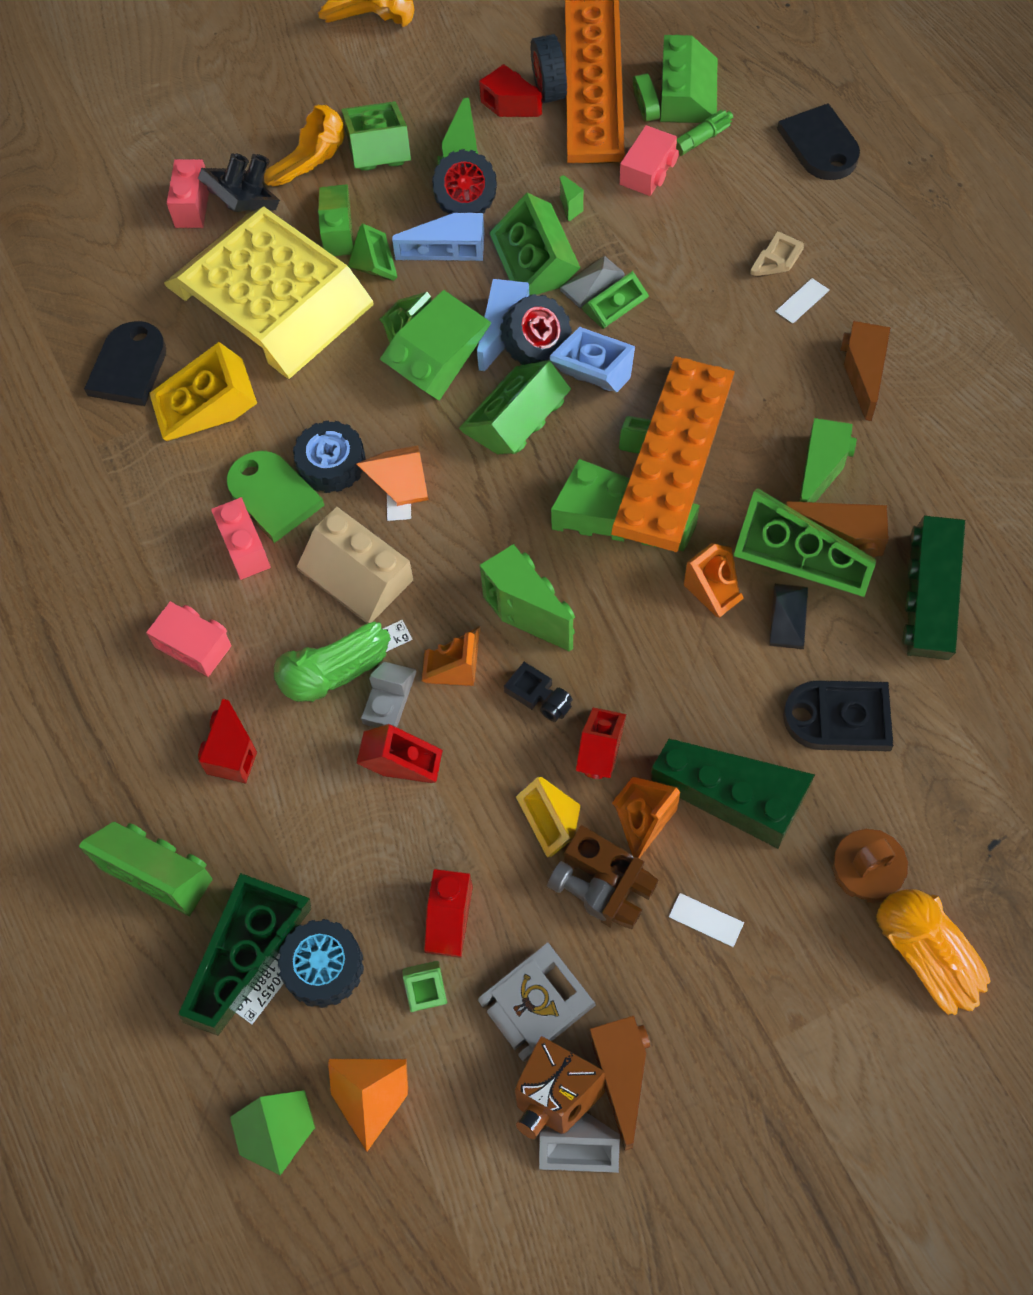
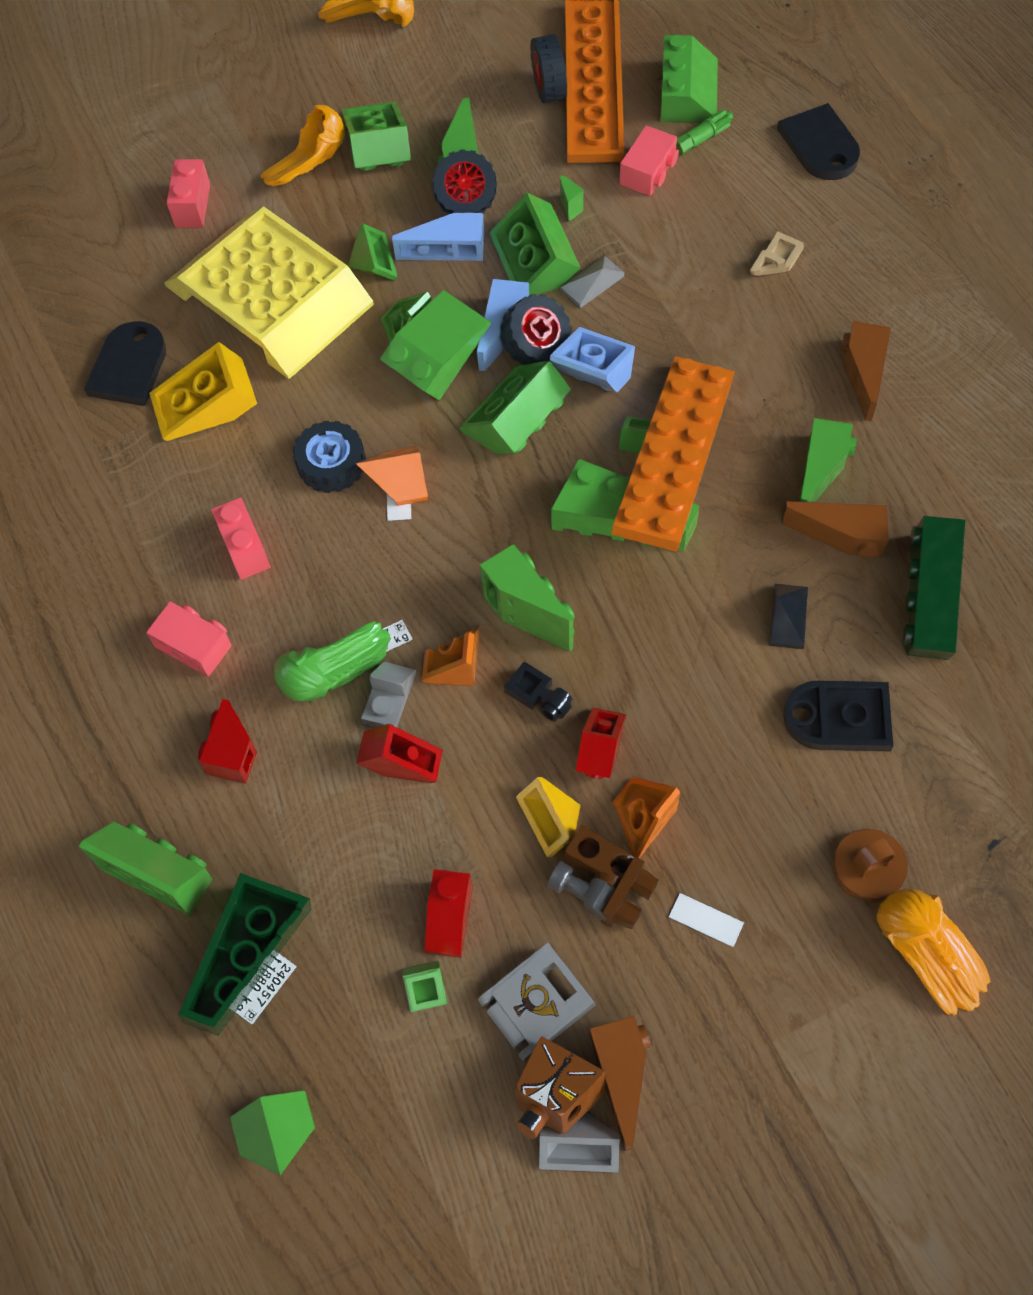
black plate [198,153,280,212] -> none
bright green tile [227,451,325,543] -> none
black wheel [278,919,364,1008] -> none
tan slope [297,507,413,624] -> none
bright green slope [318,184,354,256] -> none
orange slope [328,1059,408,1152] -> none
red slope [479,64,542,117] -> none
bright green slope [581,271,649,329] -> none
bright green beam [633,73,660,122] -> none
dark green wedge [650,738,815,849] -> none
orange slope [684,543,744,618] -> none
bright green wedge [733,488,876,597] -> none
white sticker [776,278,829,323] -> none

